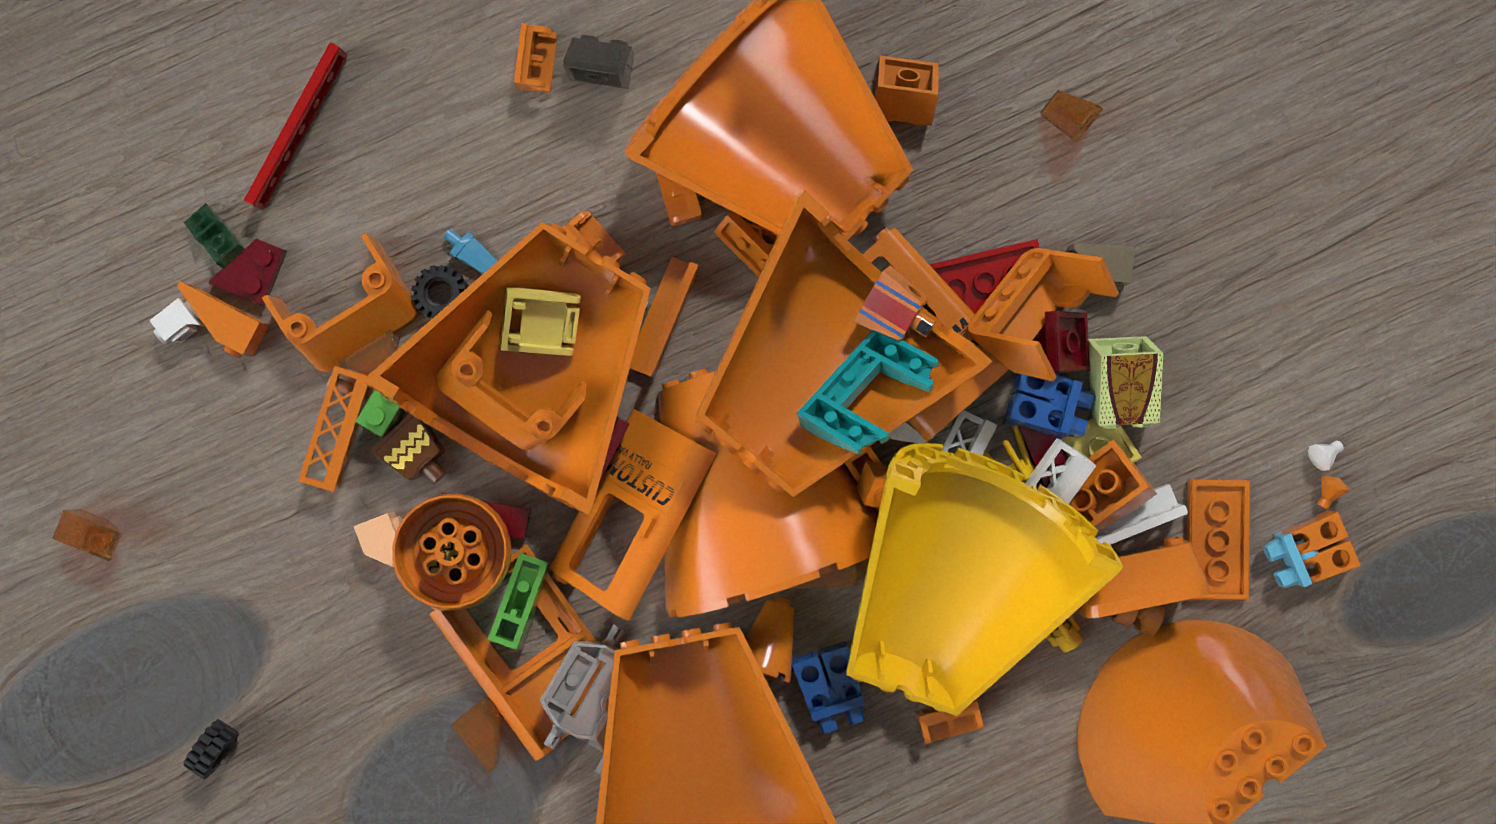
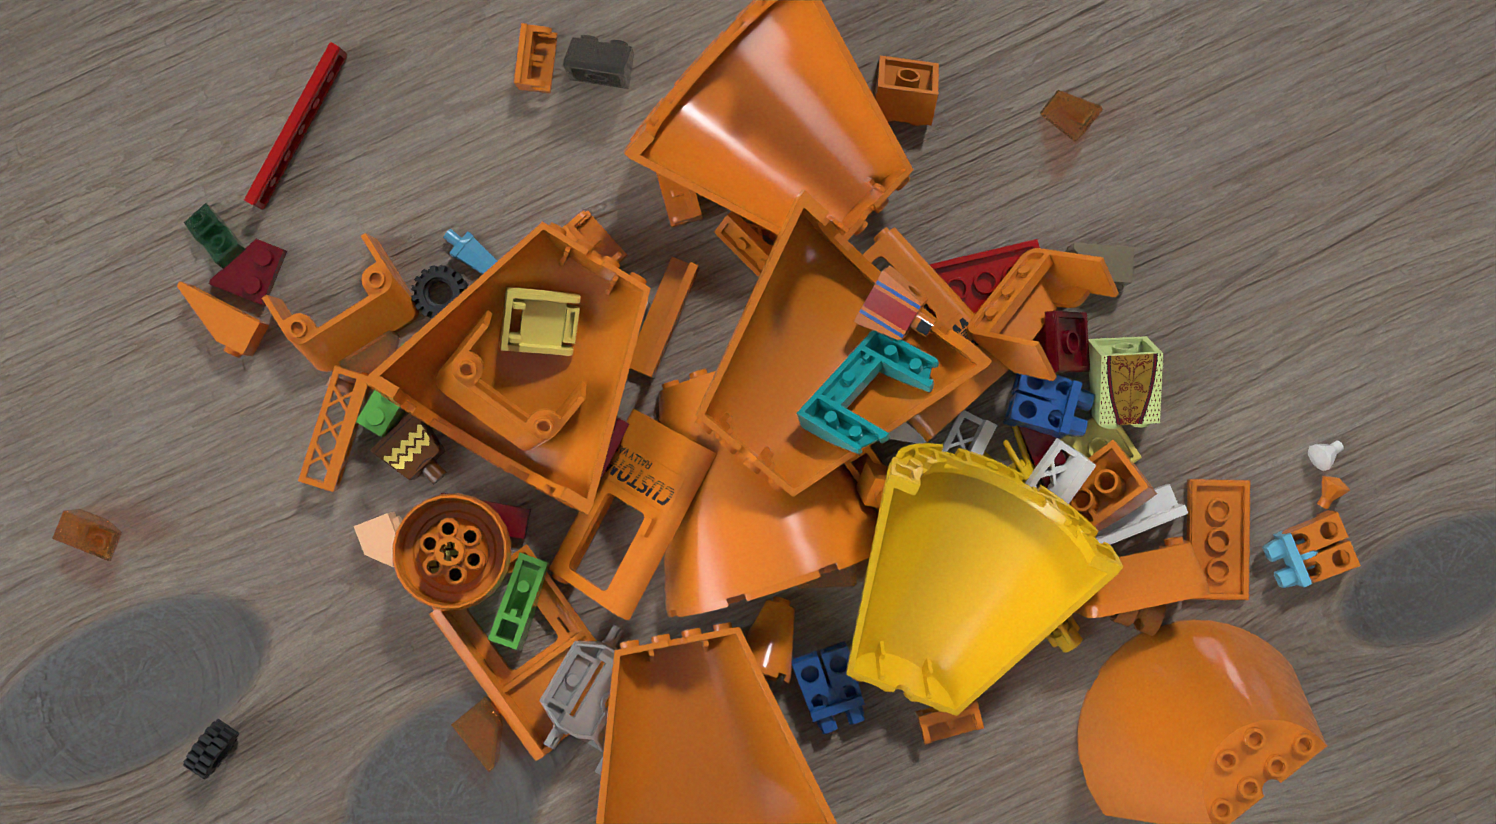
white window [149,298,206,344] -> none

